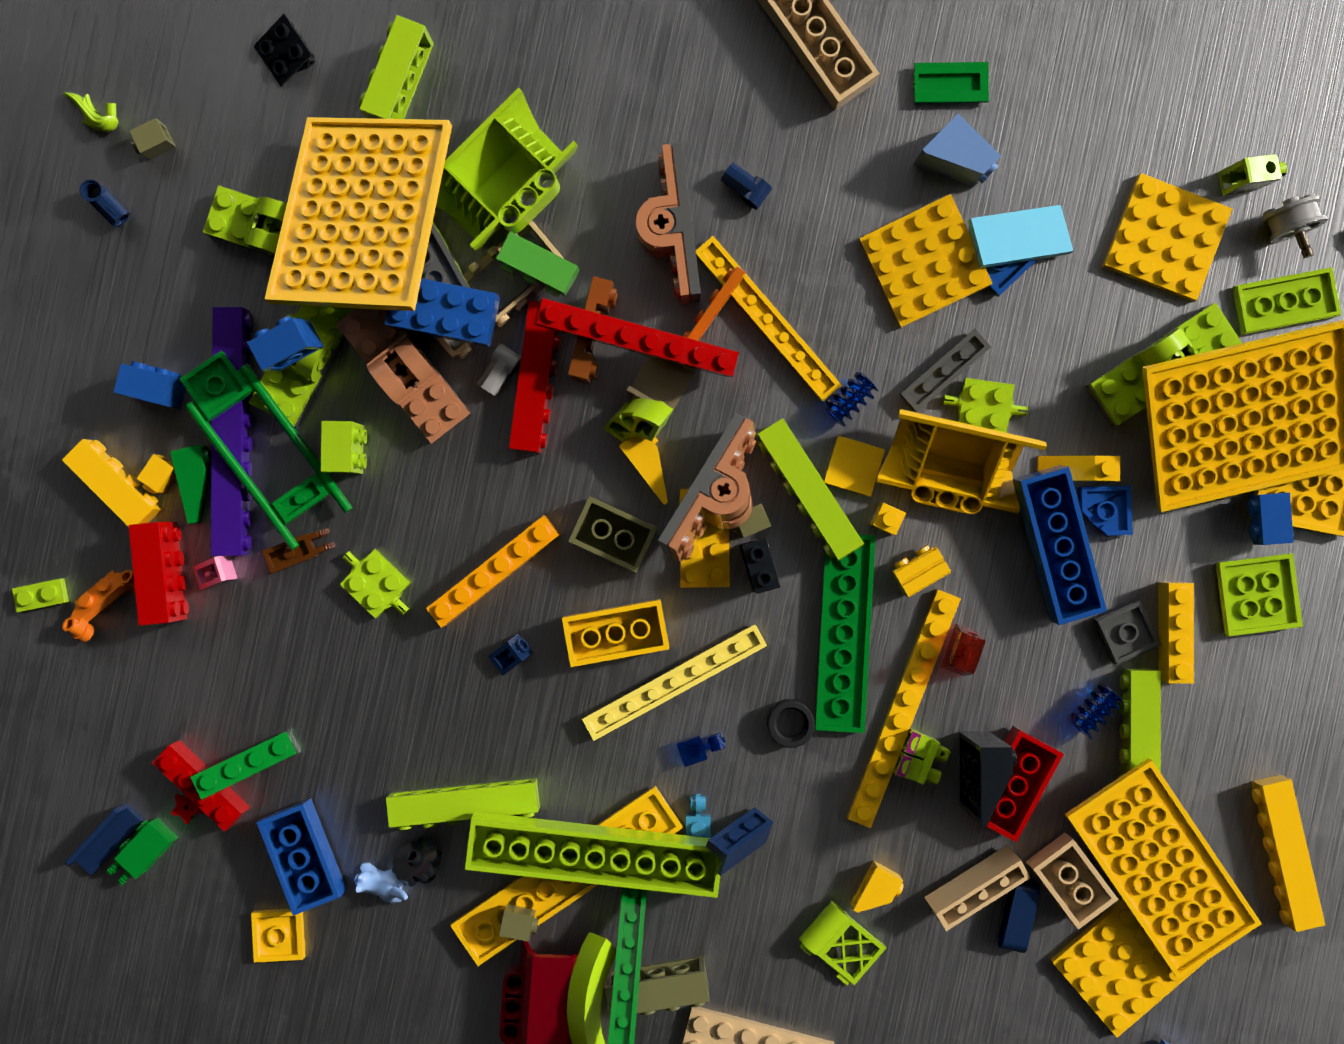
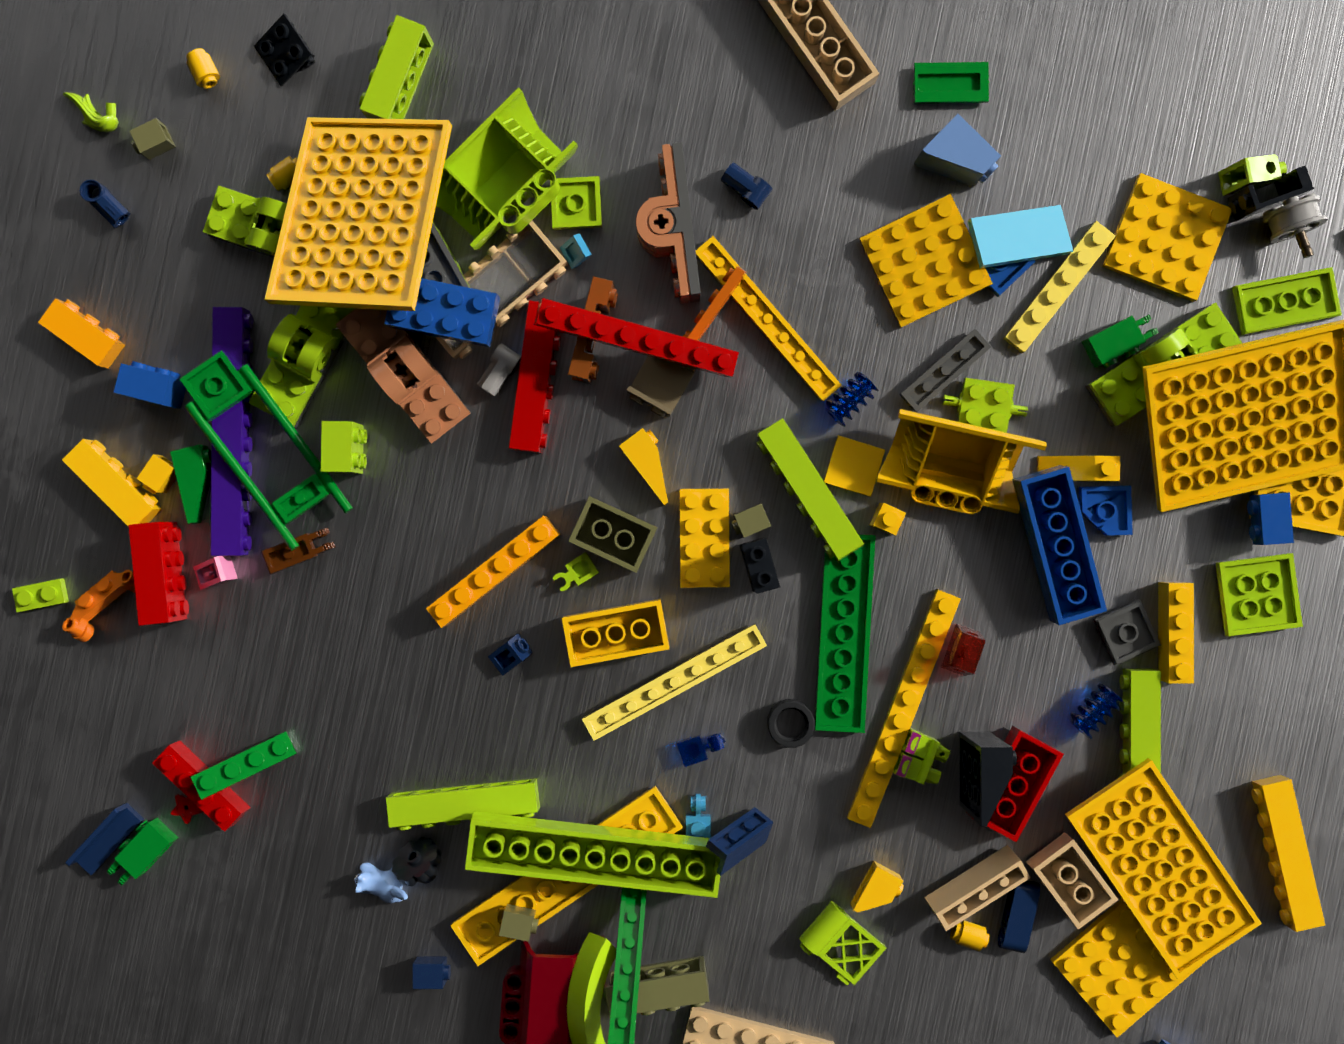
blue brick [247,316,324,371] -> none
yellow tile [251,909,306,962] -> none
blue brick [256,798,347,916] -> none
lime plate [340,549,411,619] -> none
bright green brick [496,232,580,297] -> none
lime brick [603,398,673,442] -> none
nougat piece [658,413,757,563] -> none
yellow brick [891,545,951,598] -> none
none -> light orange brick [38,298,125,369]
none -> yellow brick [186,48,220,89]
none -> yellow brick [266,155,298,191]
none -> dark blue brick [413,956,451,989]
none -> lime plate [550,176,602,230]
none -> lime plate [553,552,599,592]
none -> dark azure plate [560,233,592,269]
none -> yellow brick [950,920,990,952]
none -> light yellow plate [1003,221,1116,353]
none -> green hinge [1081,314,1159,368]
none -> black panel [1227,165,1314,221]

